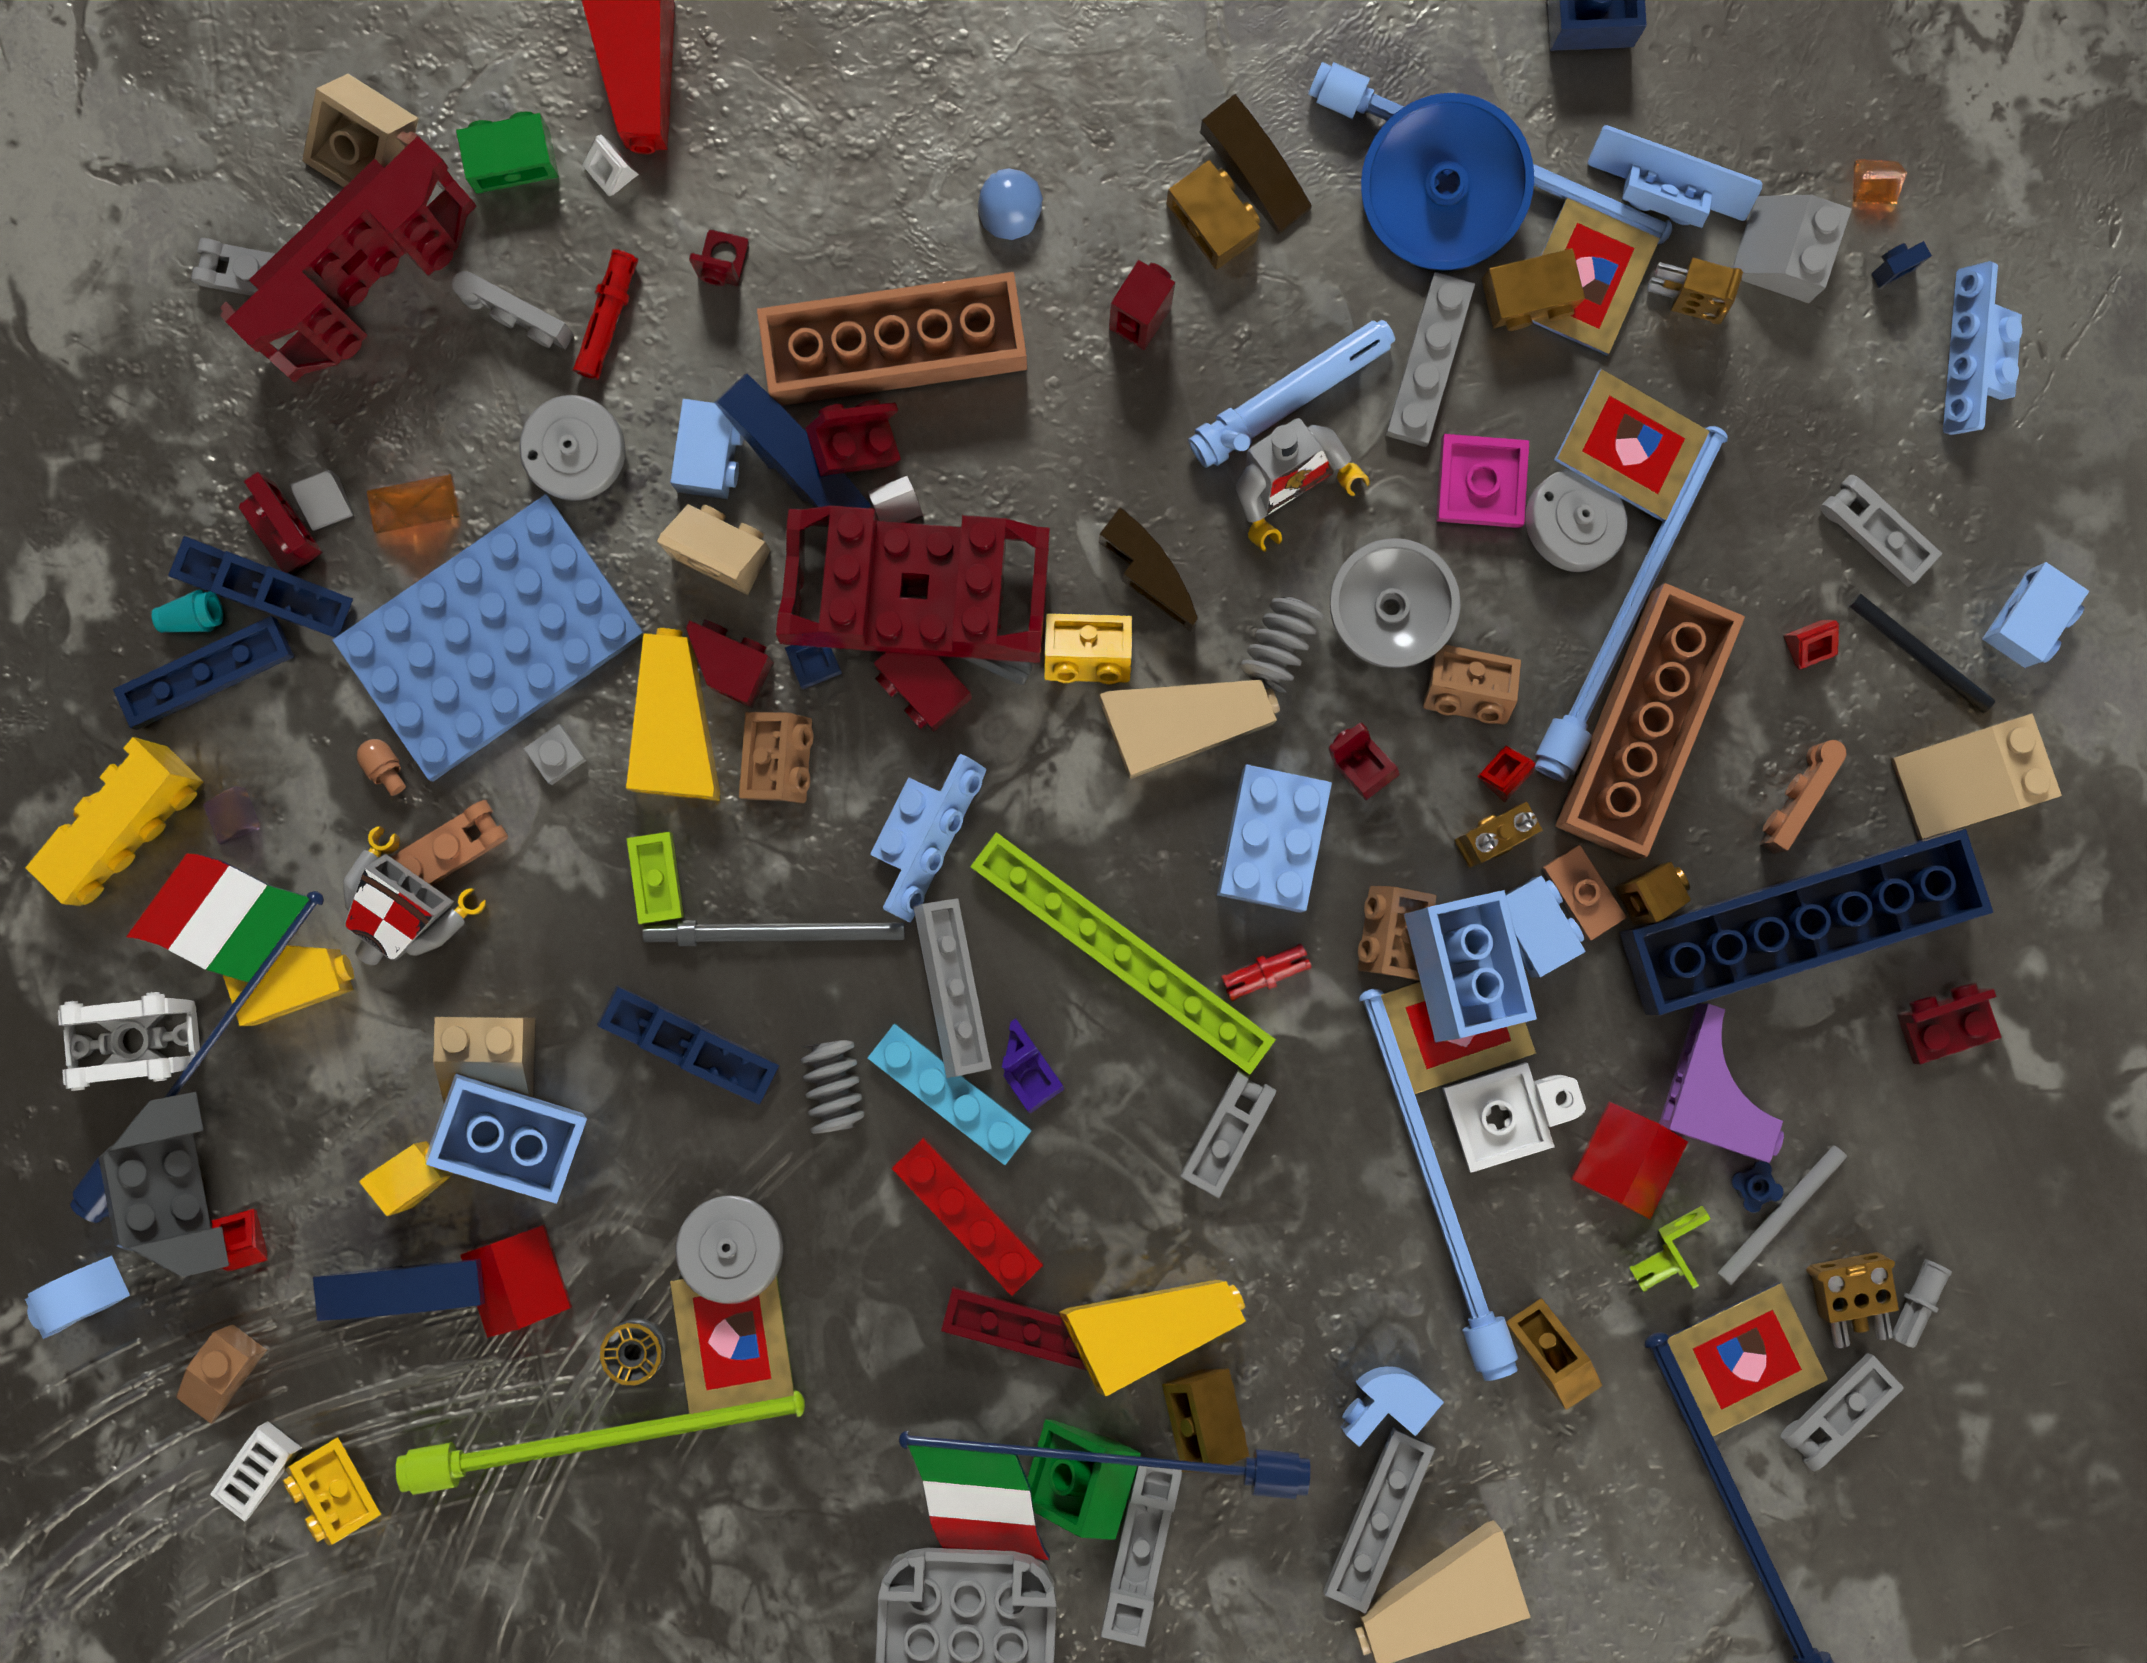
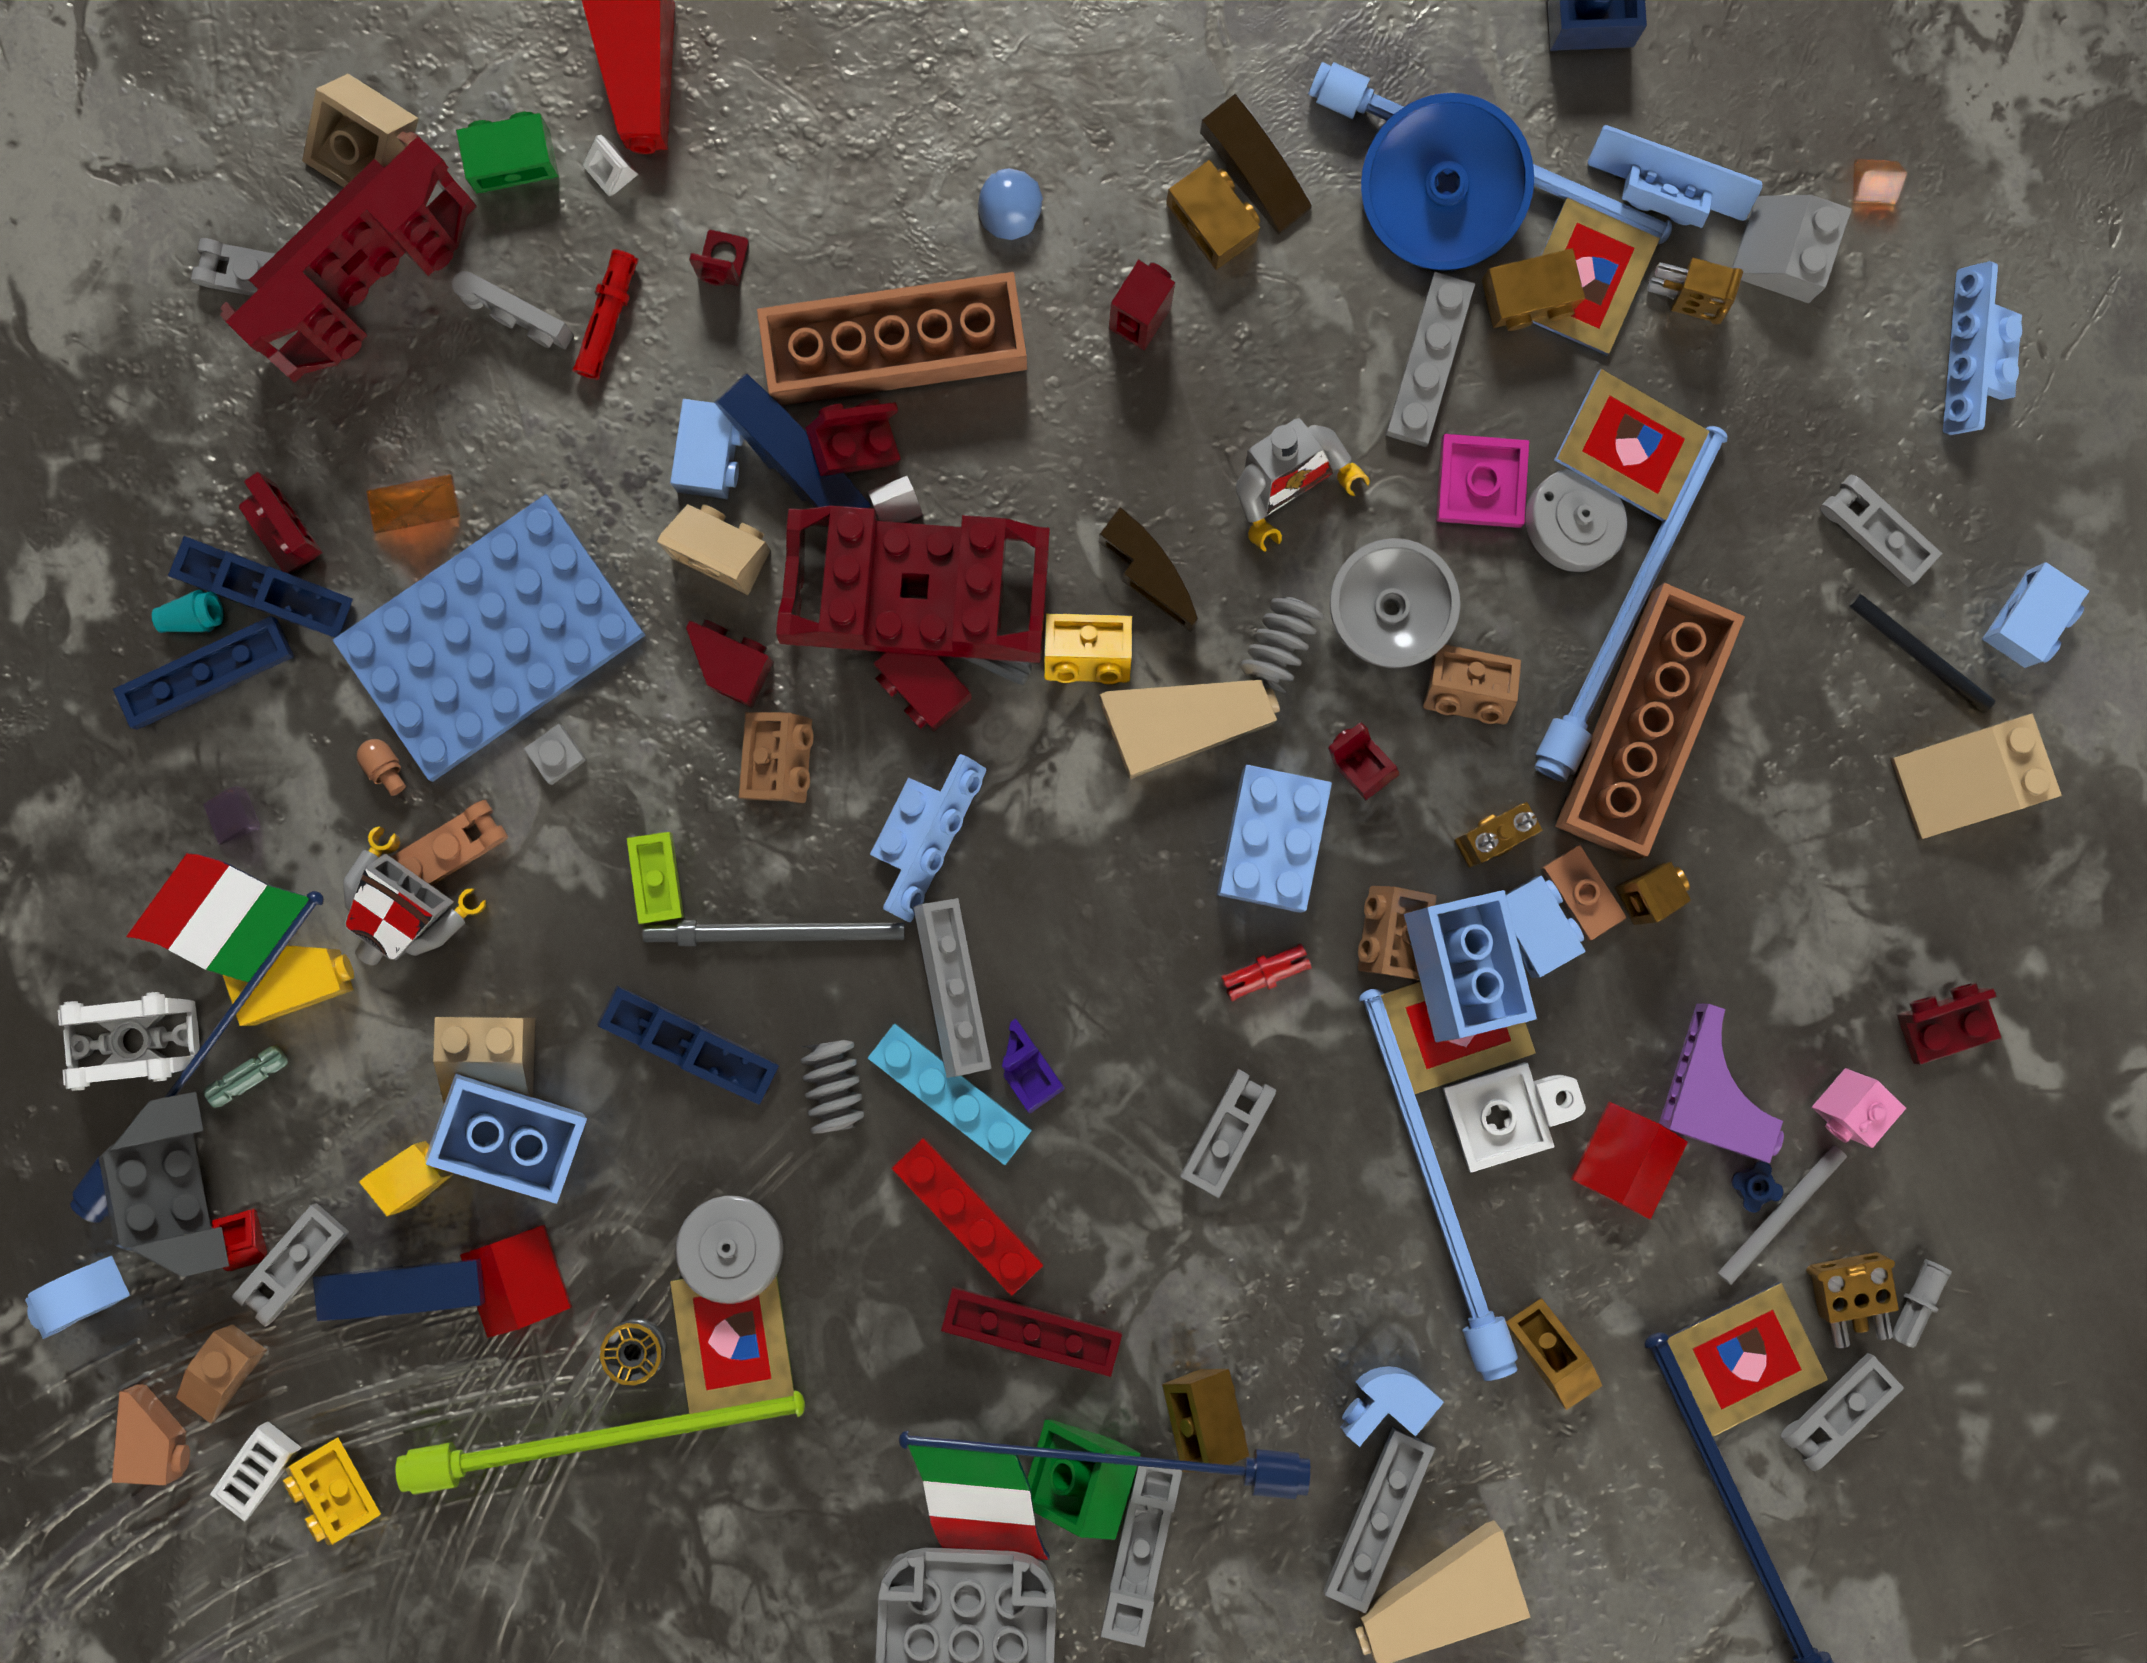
yellow wedge [25,737,203,906] -> none
light grey slope [290,470,354,531] -> none
light grey wheel [519,395,626,501] -> none
yellow slope [626,628,720,801] -> none
dark blue plate [785,645,842,689] -> none
lime plate [970,832,1276,1075] -> none
yellow slope [1059,1280,1246,1397] -> none
light blue cylinder [1188,320,1395,468] -> none
red slope [1477,746,1536,802] -> none
dark blue brick [1619,829,1994,1015] -> none
lime bracket [1629,1206,1711,1292] -> none
nougat plate [1760,740,1846,854] -> none
red slope [1783,620,1839,670] -> none
dark blue plate [1871,241,1932,288] -> none
none -> nougat slope [112,1384,190,1485]
none -> sand green axle [203,1045,288,1108]
none -> light grey plate [232,1203,349,1327]
none -> bright pink head [1812,1068,1906,1148]

